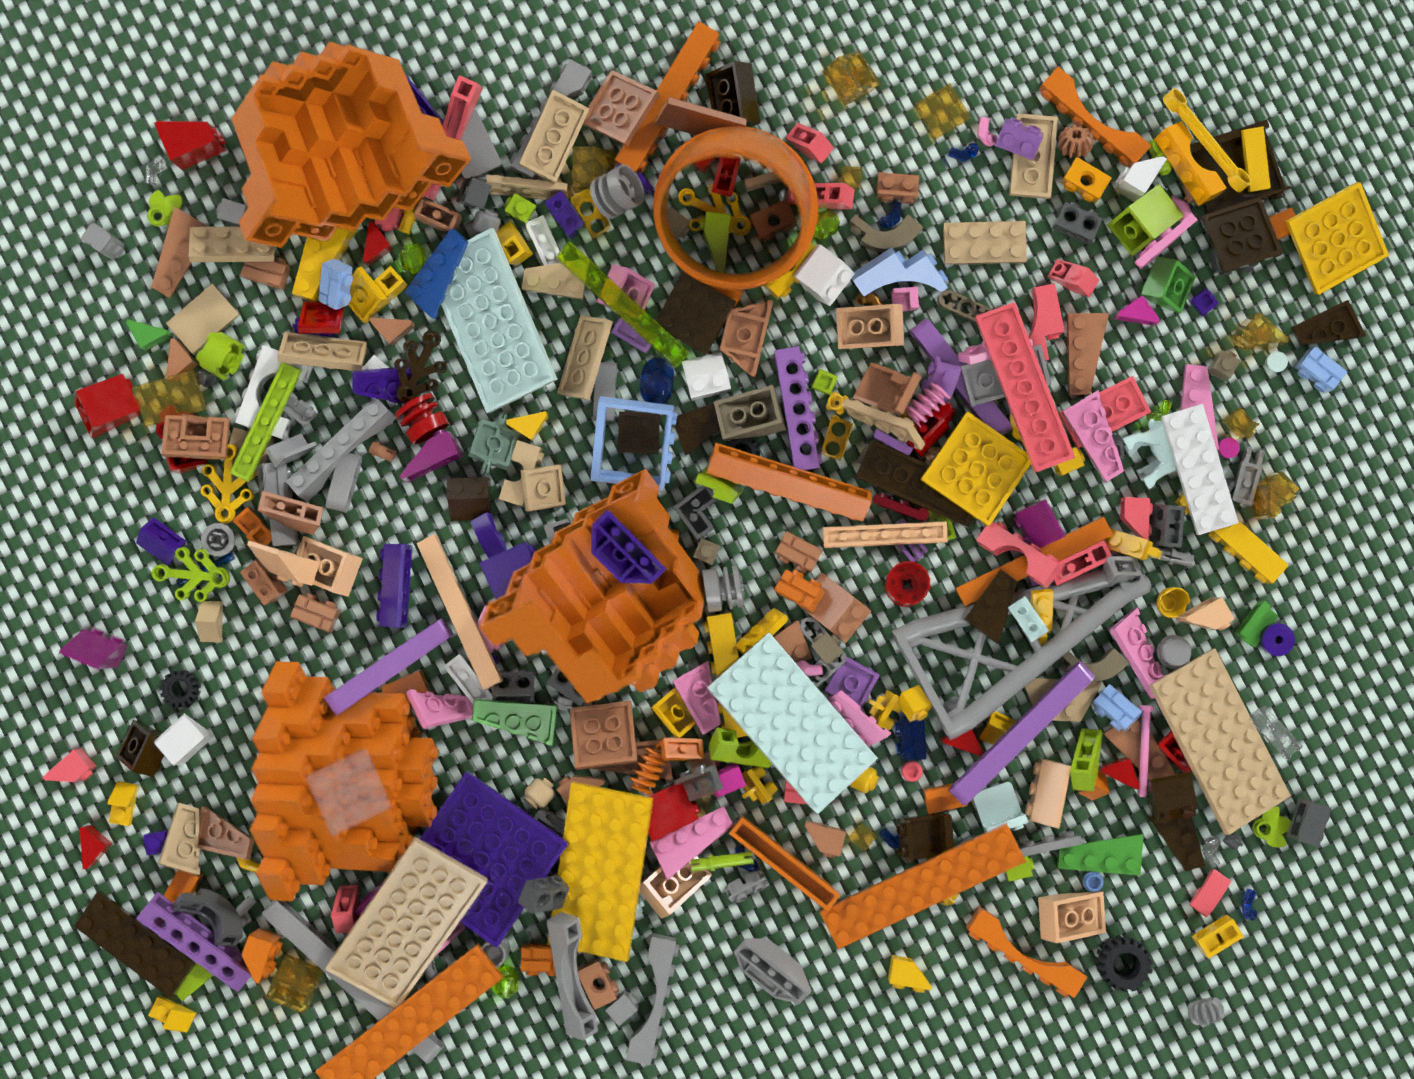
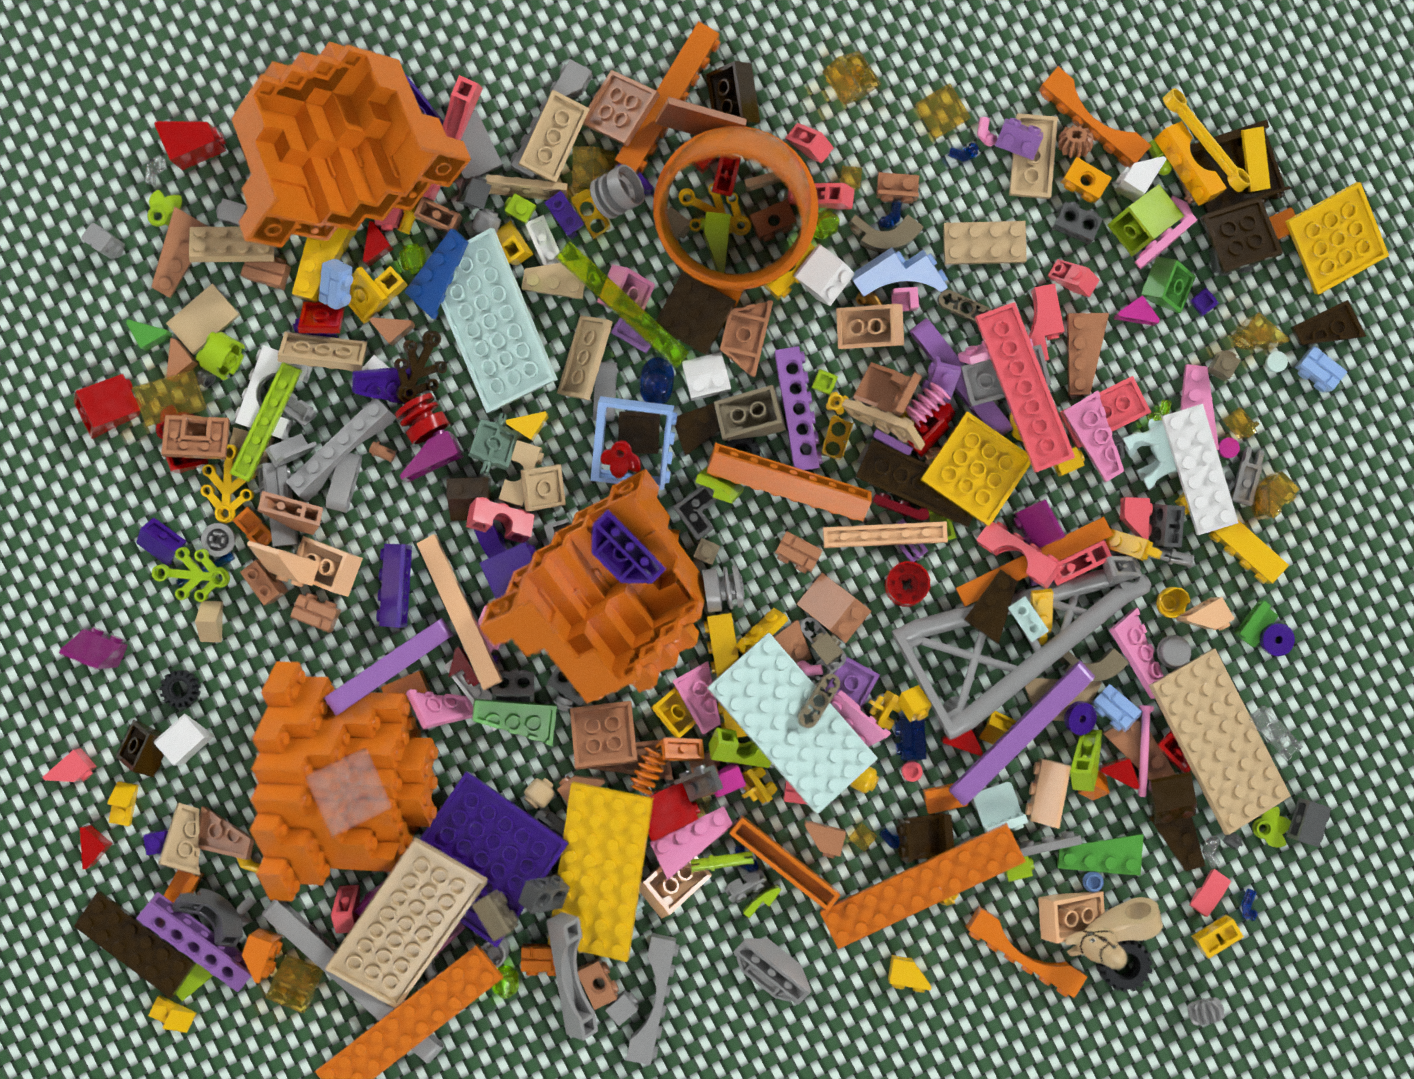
orange brick [774,569,825,613] -> none
none -> dark red slope [448,647,480,687]
none -> coral arch [466,497,535,543]
none -> dark tan slope [472,889,519,942]
none -> red plate [601,440,641,479]
none -> lime slope [743,884,781,918]
none -> dark tan beam [797,674,840,728]
none -> dark purple piece [1064,701,1097,735]
none -> tan animal [1065,897,1163,969]

